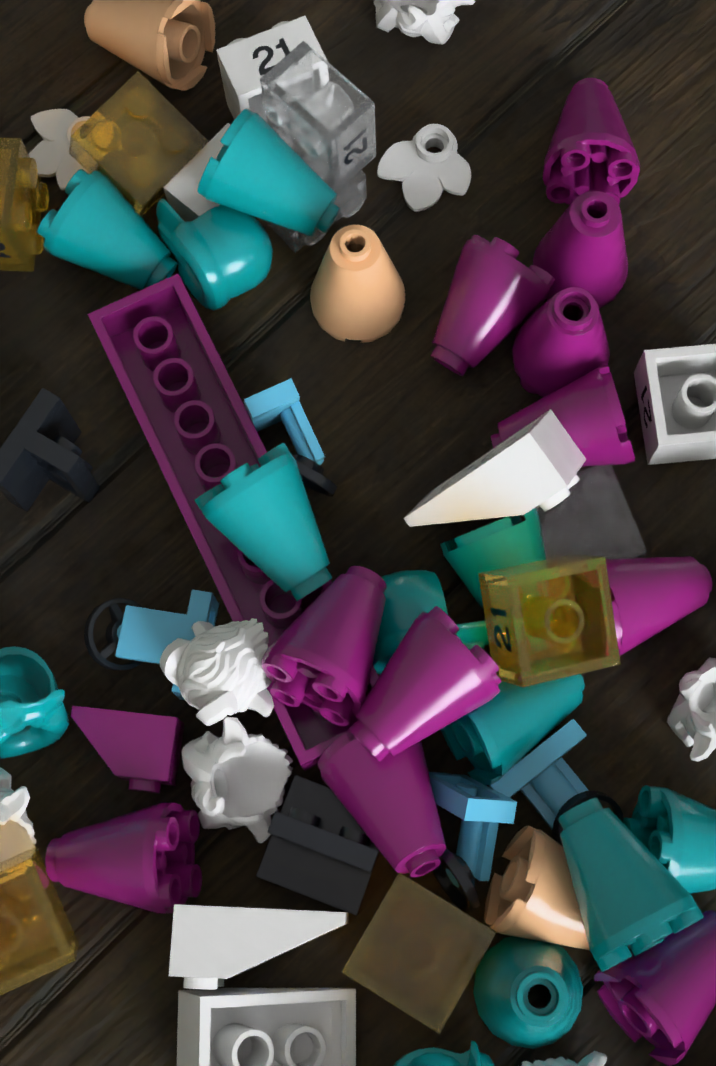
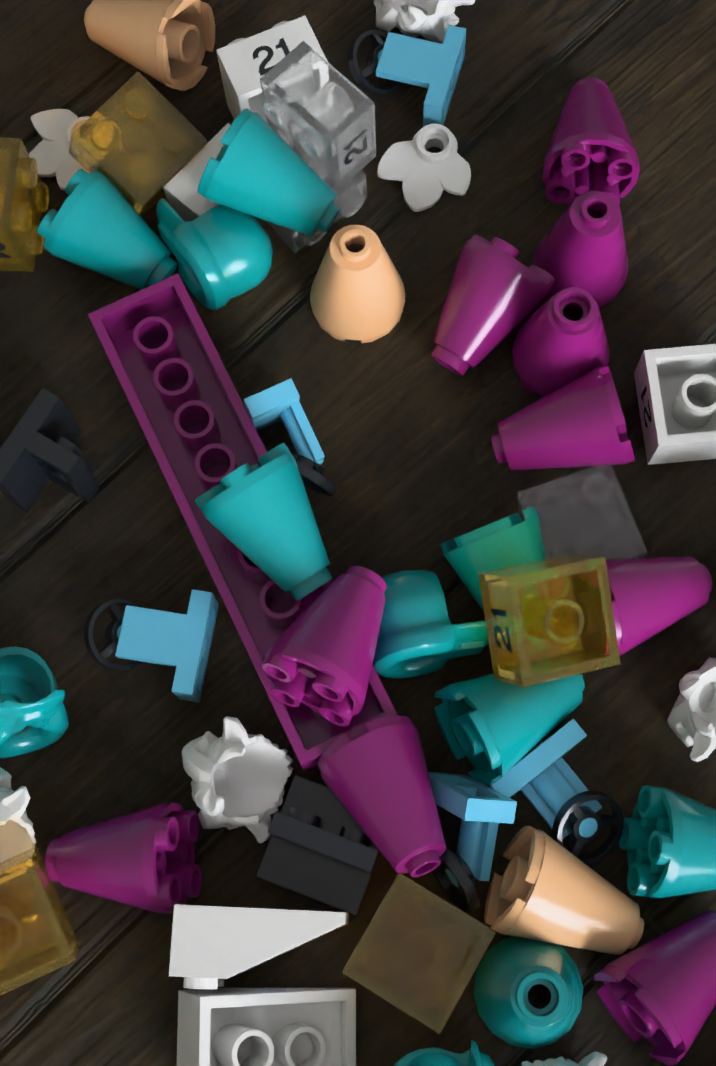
magenta slope [71,706,185,794] -> none
white hair [160,618,274,726] -> none
magenta cone [348,606,502,762] -> none
white slope [403,409,586,527] -> none
teal cone [558,798,704,972] -> none
none -> medium azure piece [348,25,466,127]

